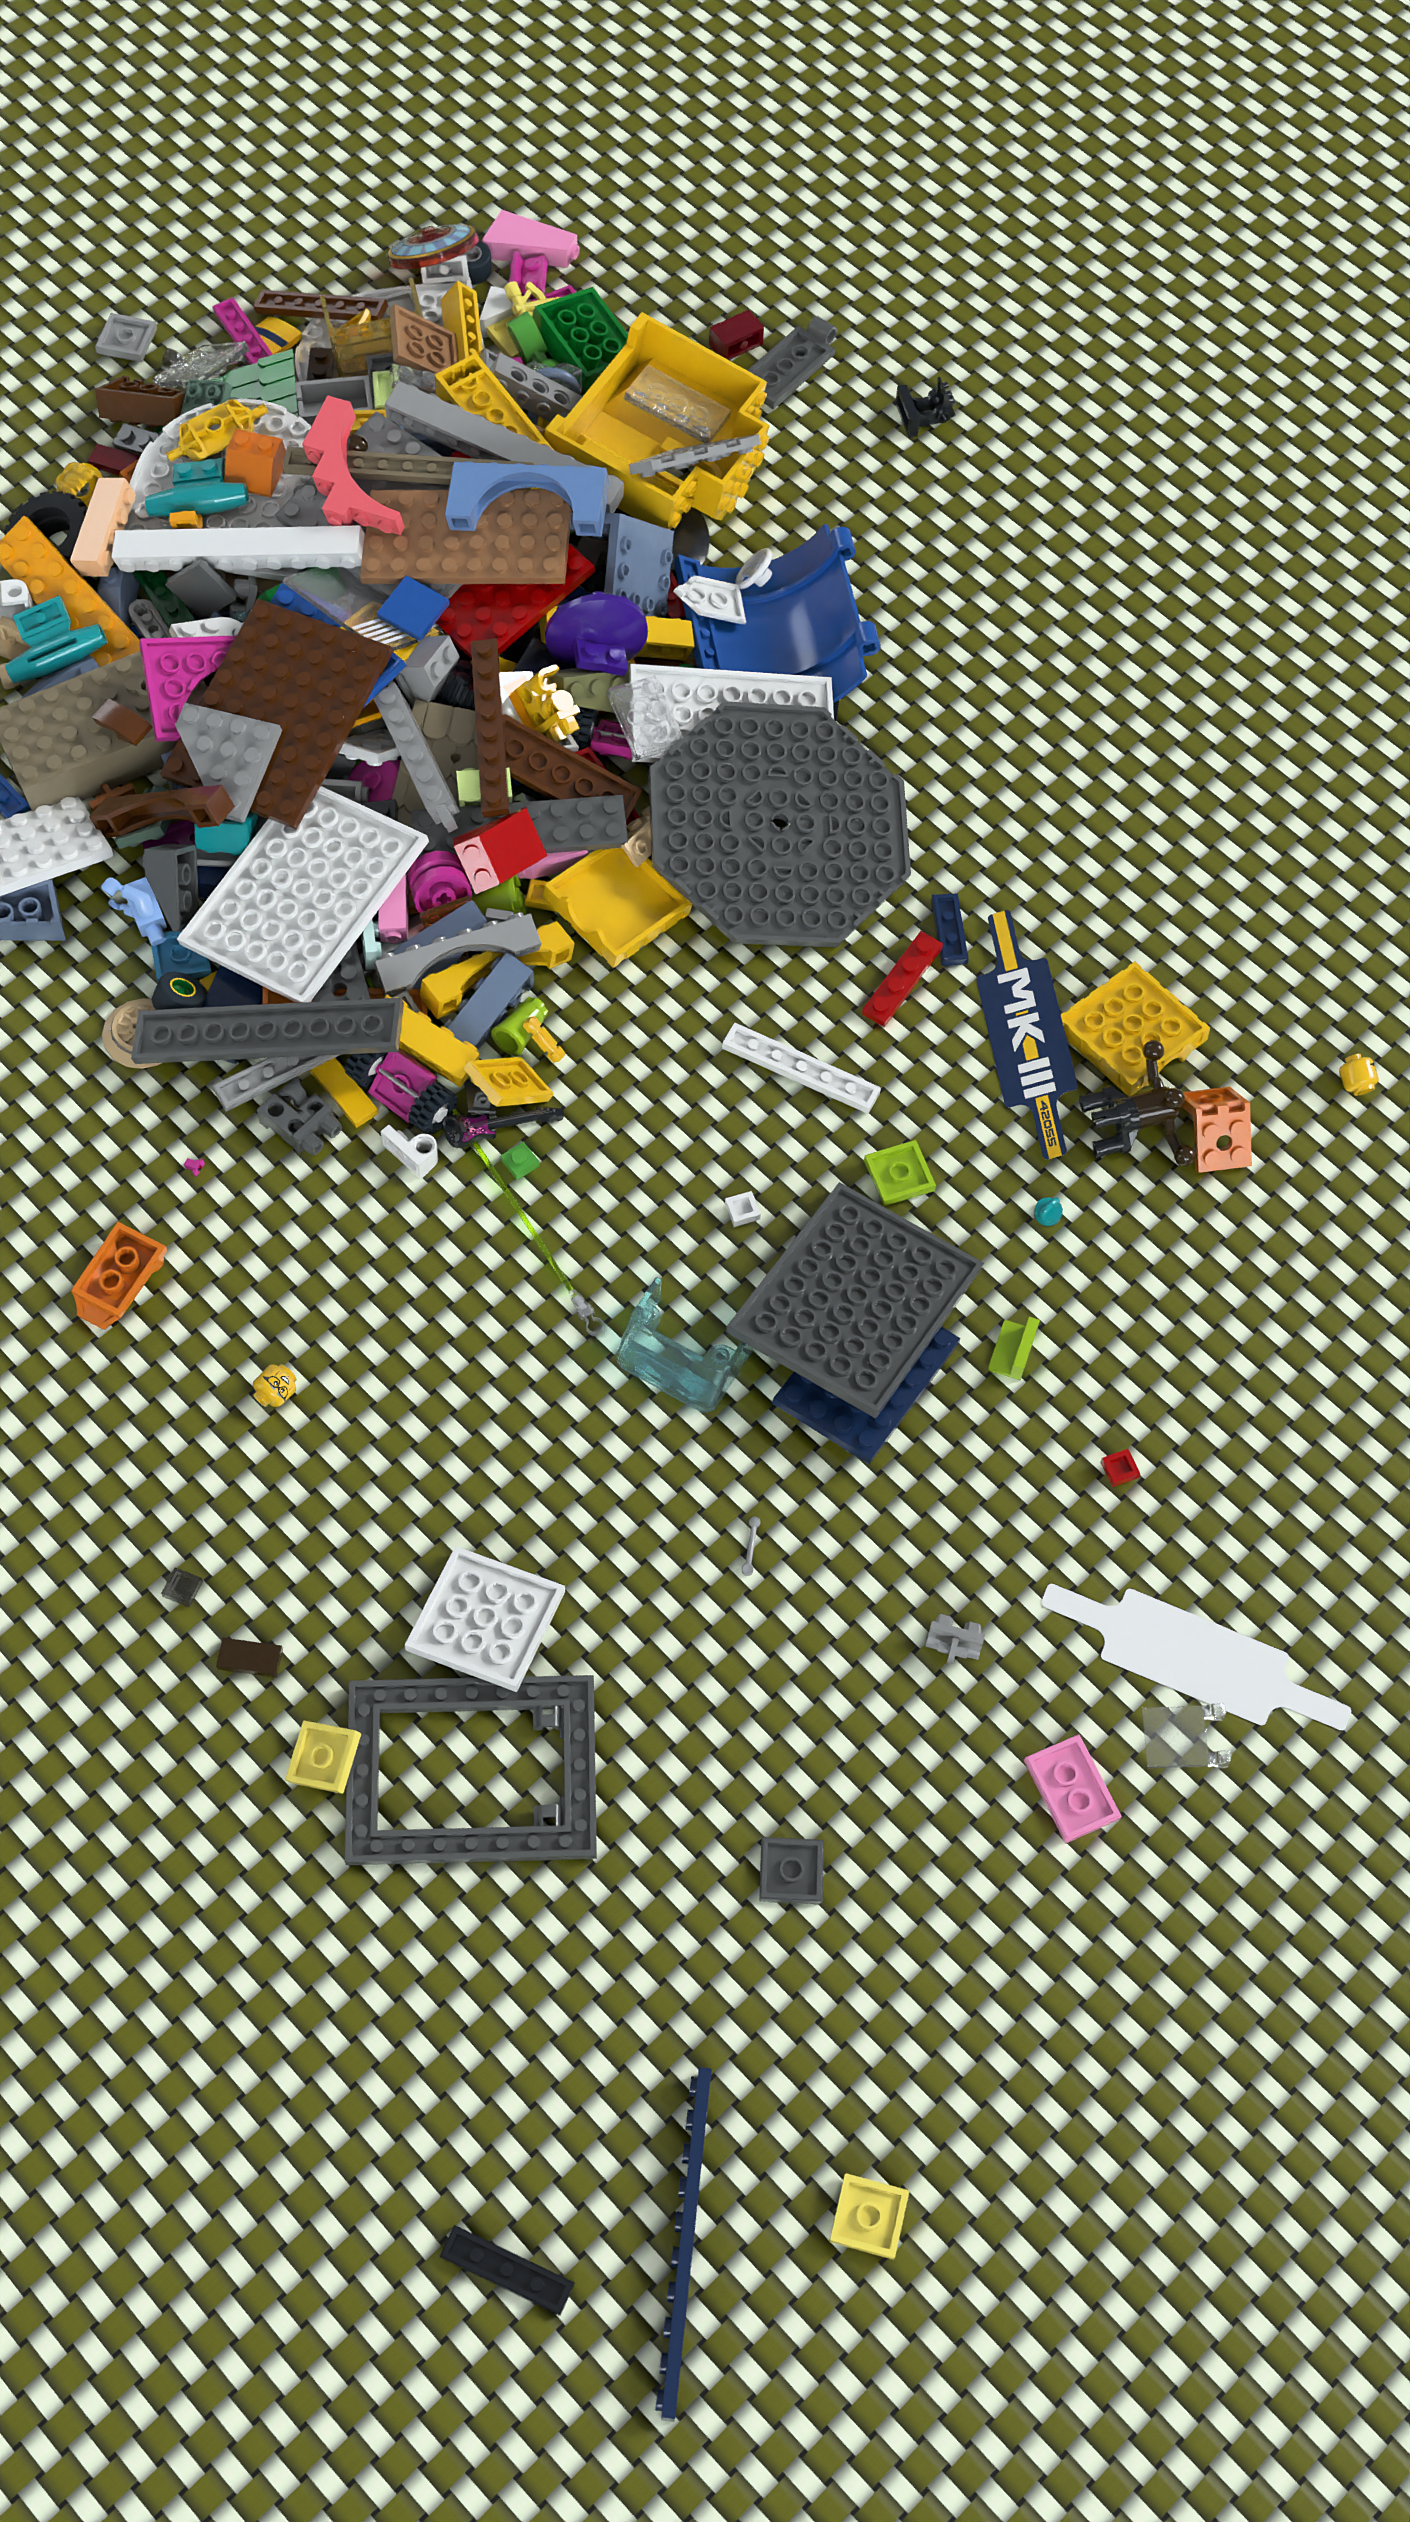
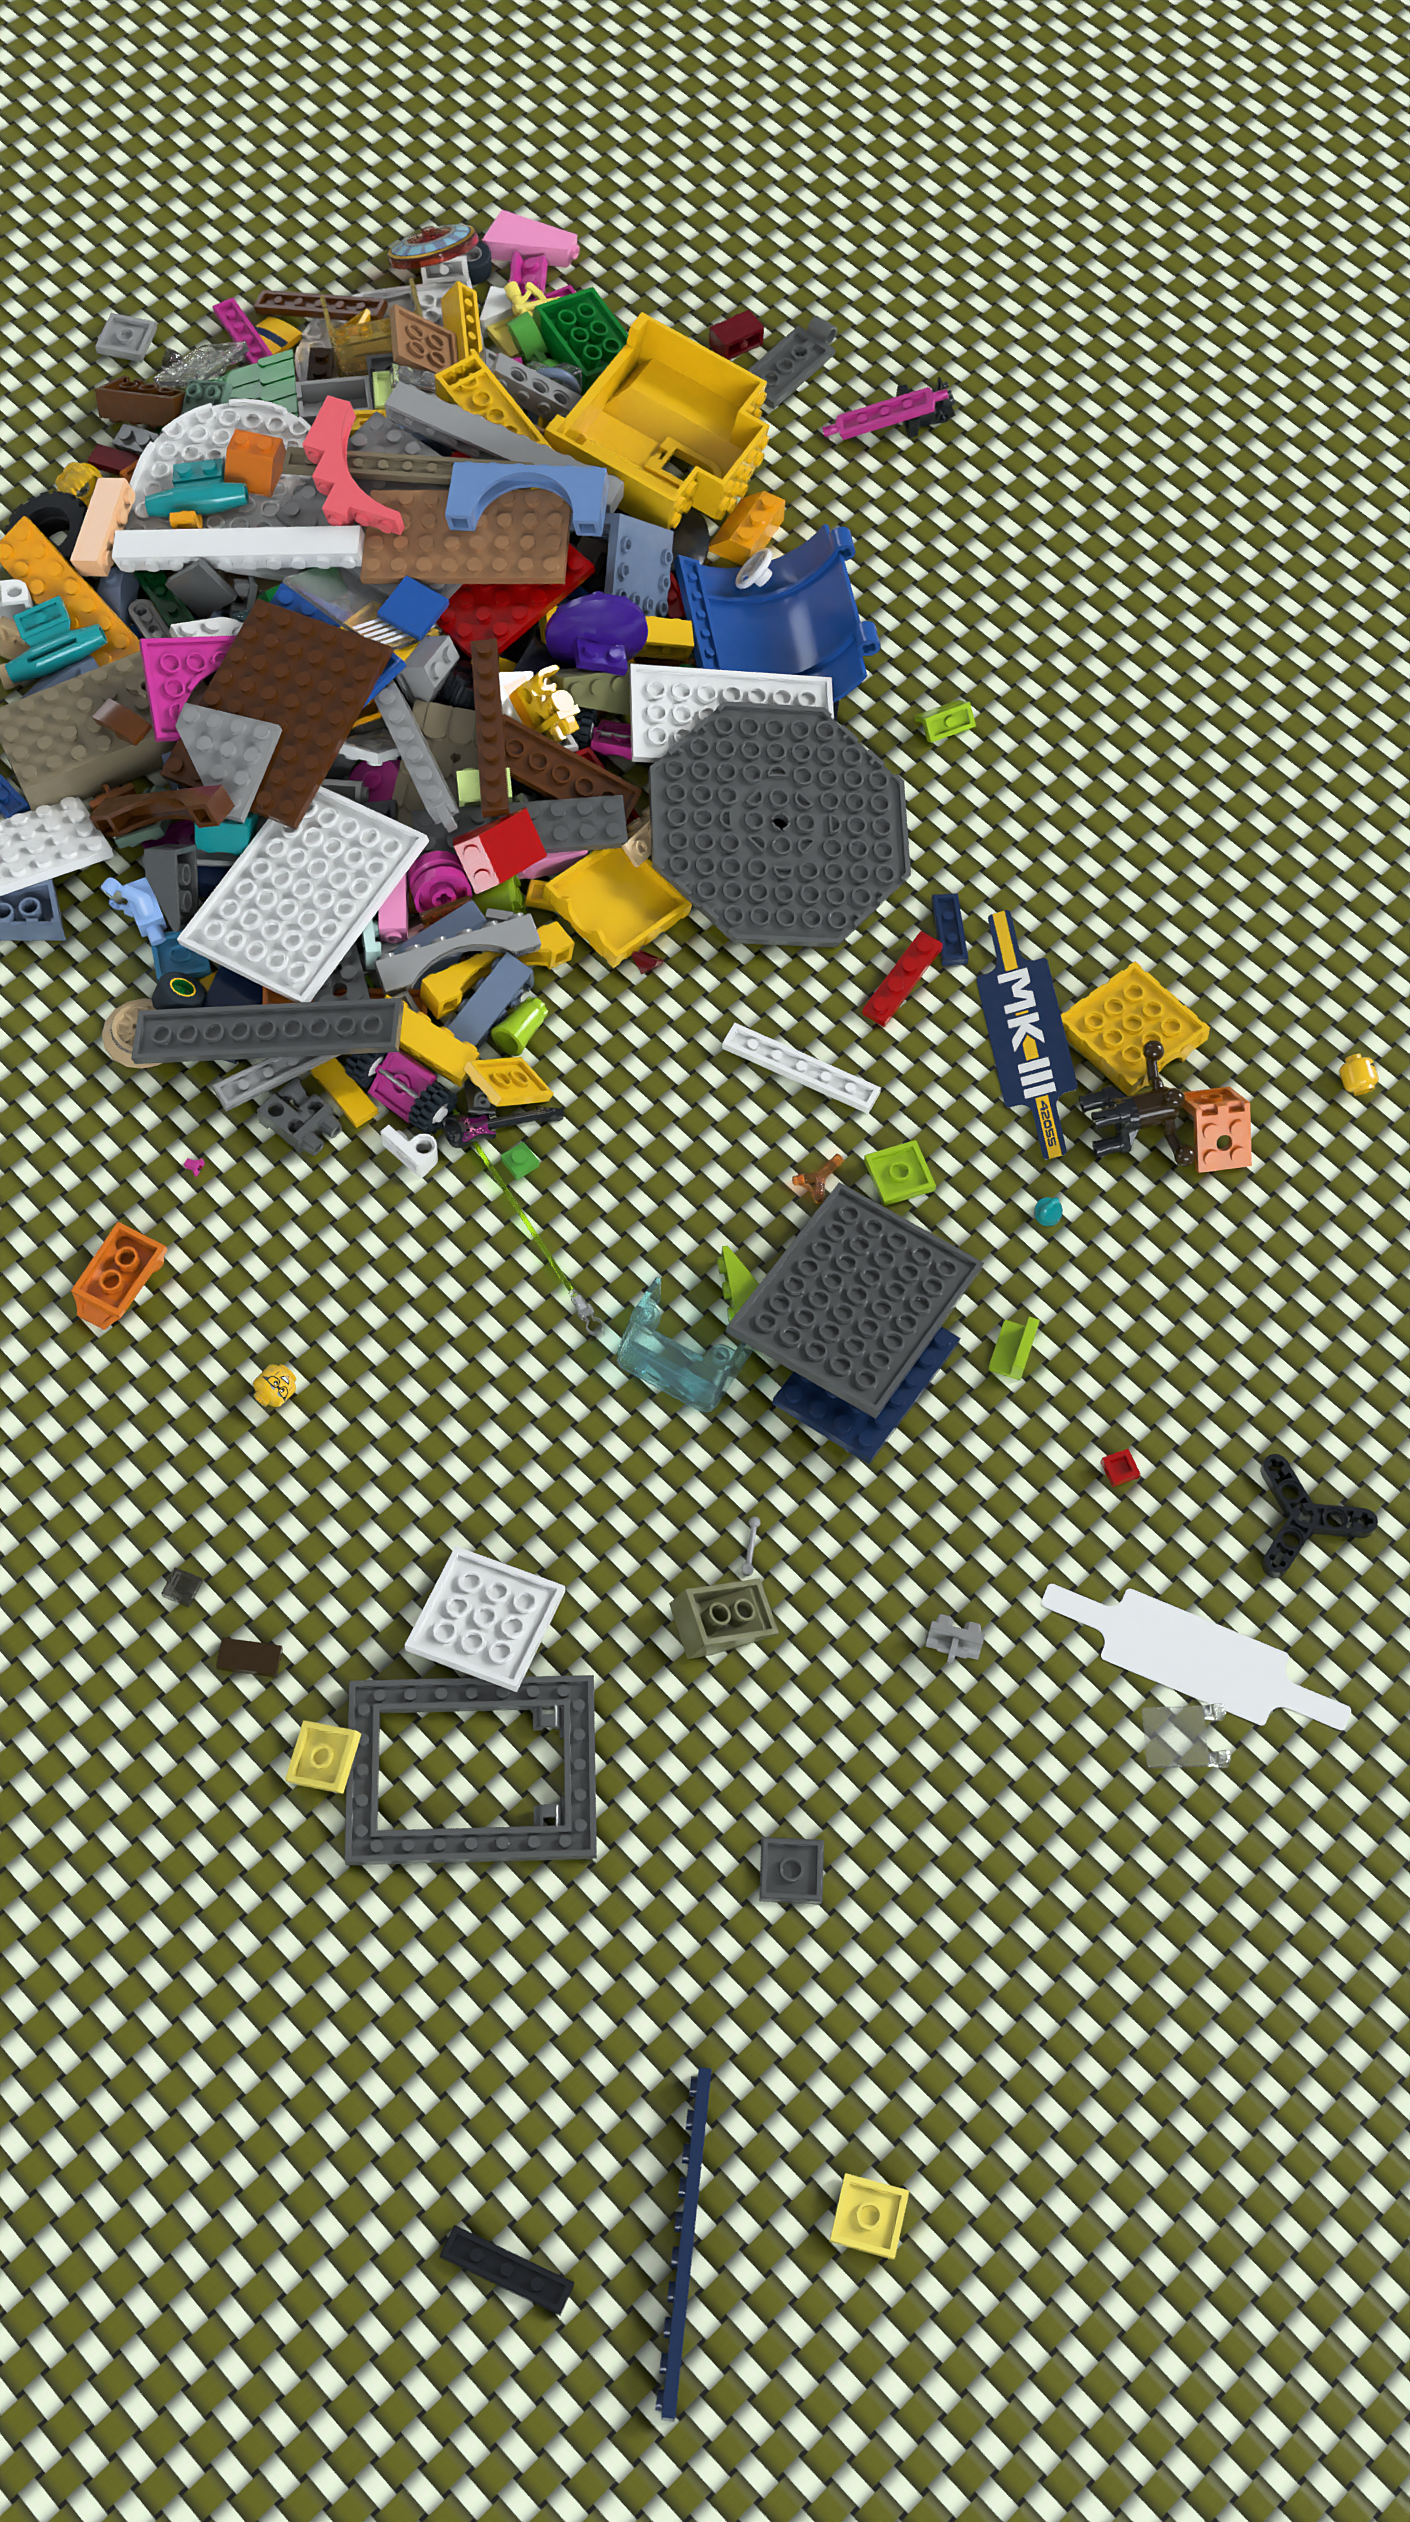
yellow plate [166,399,269,463] -> none
dark brown hinge [348,434,368,452] -> none
yellow axle [523,1016,565,1063] -> none
clear plate [607,675,684,761] -> none
clear plate [624,365,732,443] -> none
light grey plate [629,434,761,478] -> none
white tile [673,575,746,625] -> none
white plate [725,1191,761,1227] -> none
bright pink tile [1024,1734,1122,1844] -> none
none -> dark red slope [631,950,664,975]
none -> olive slope [669,1578,779,1659]
none -> light orange slope [708,491,785,566]
none -> lime slope [717,1245,759,1323]
none -> clear orange piece [792,1154,844,1203]
none -> dark pink plate [822,387,949,440]
none -> lime panel [914,700,976,743]
none -> black piece [1260,1454,1378,1578]

